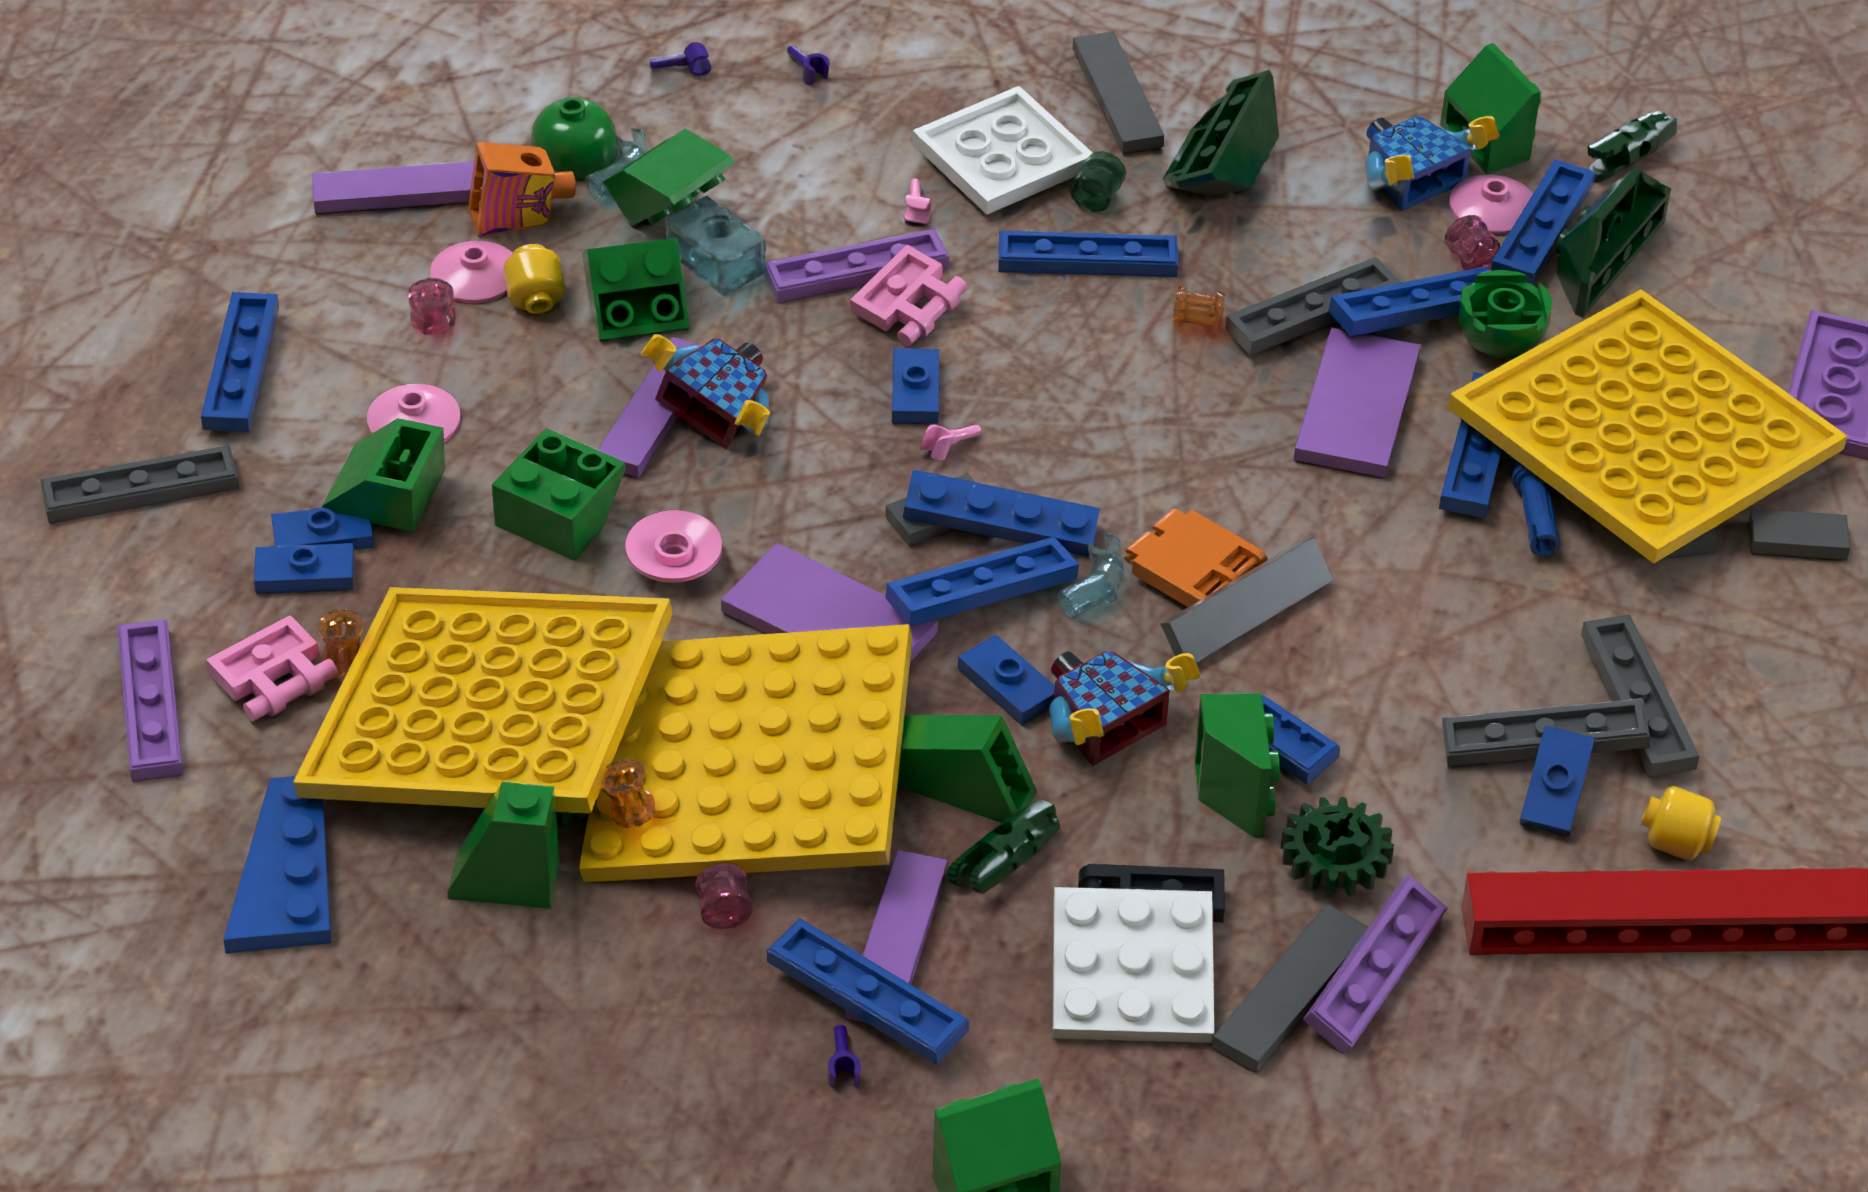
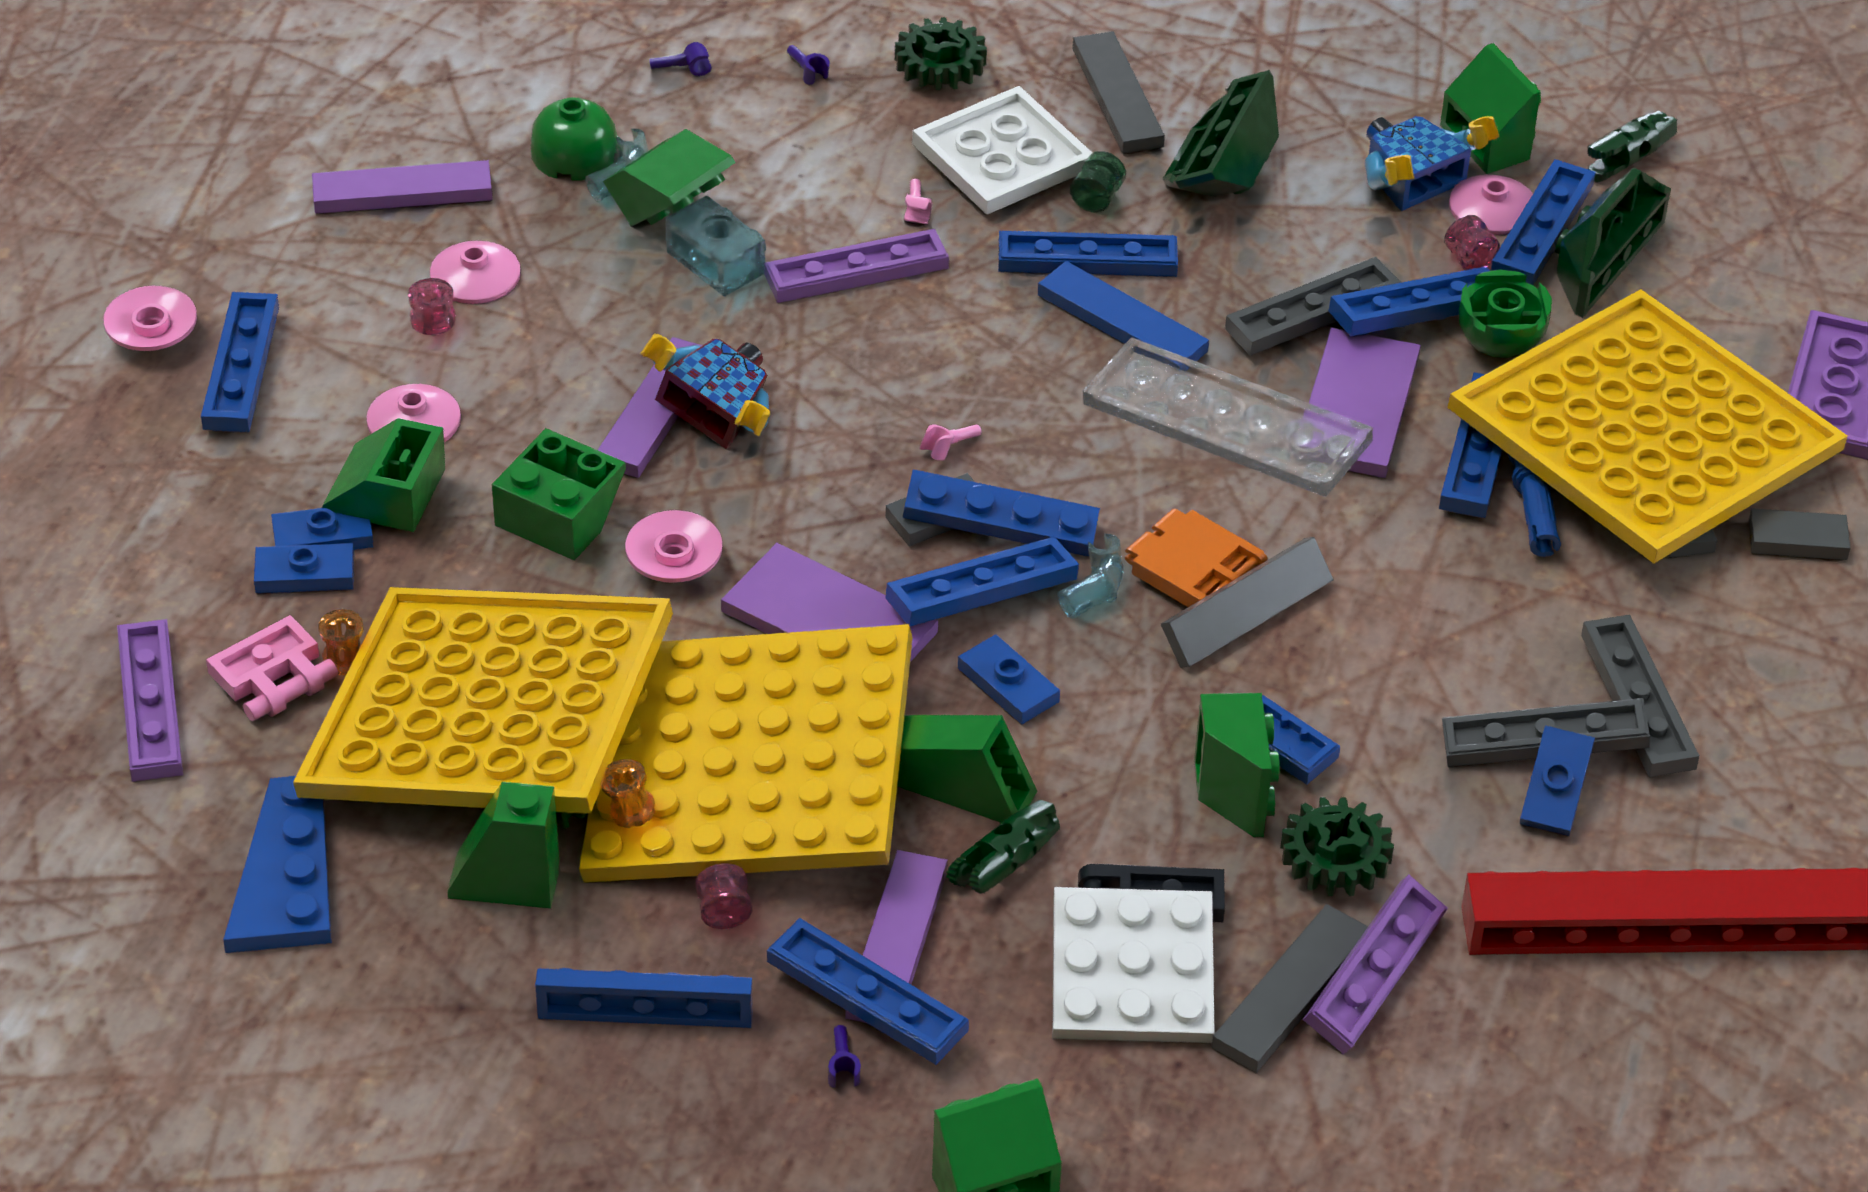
dark grey tile [40,445,239,523] -> none
orange torso [468,142,576,237] -> none
yellow head [503,244,566,314] -> none
green slope [582,238,690,341] -> none
bright pink plate [850,245,968,346] -> none
blue plate [892,348,939,424] -> none
torso [1049,651,1201,766] -> none
clear orange bush [1173,286,1225,332] -> none
yellow head [1640,786,1721,861] -> none
none -> bright pink dish [103,286,197,351]
none -> blue plate [535,968,753,1028]
none -> dark green gear [895,17,987,91]
none -> blue tile [1038,261,1209,375]
none -> clear plate [1083,337,1373,497]

